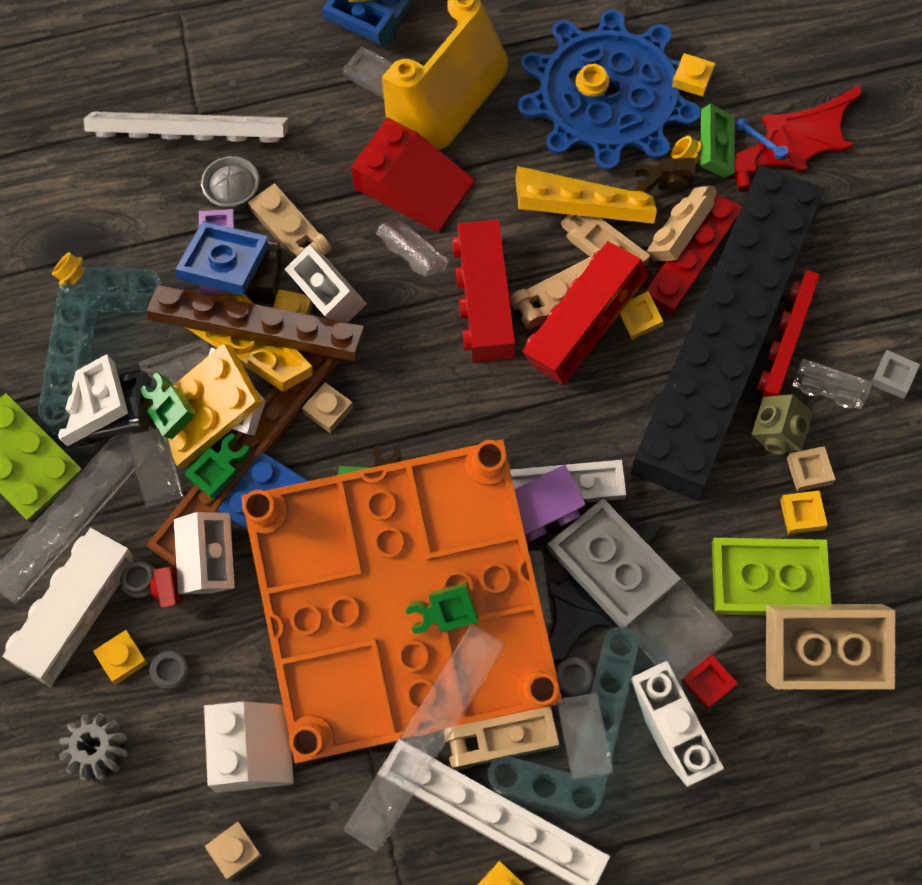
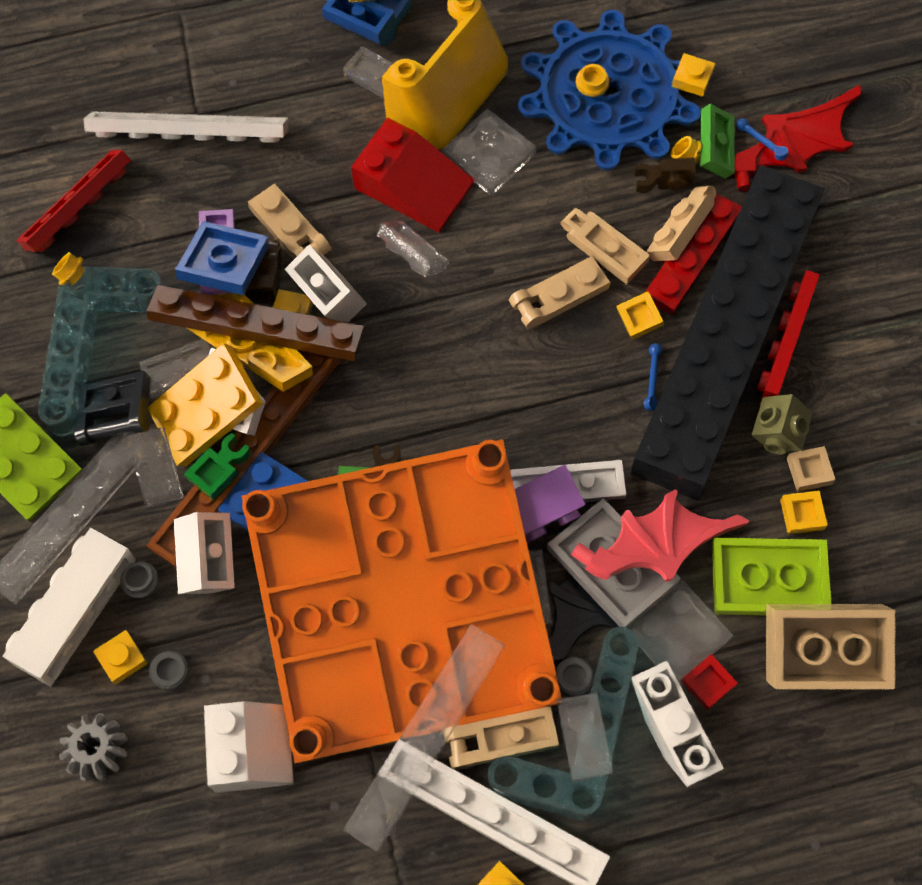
white wing [58,354,128,446] -> none
green plate [141,373,197,439] -> none
red plate [150,565,183,608] -> none
light grey hat [201,156,260,211] -> none
tan plate [205,822,262,881] -> none
tan plate [302,382,353,434] -> none
green plate [405,582,480,634] -> none
red brick [452,219,515,363] -> none
yellow wing [515,166,657,224] -> none
red brick [522,241,648,386] -> none
clear plate [792,359,873,409] -> none
light grey plate [870,350,920,399] -> none
none -> red plate [16,150,131,252]
none -> clear plate [442,109,536,196]
none -> coral animal [571,489,749,582]
none -> blue hinge [644,343,663,412]

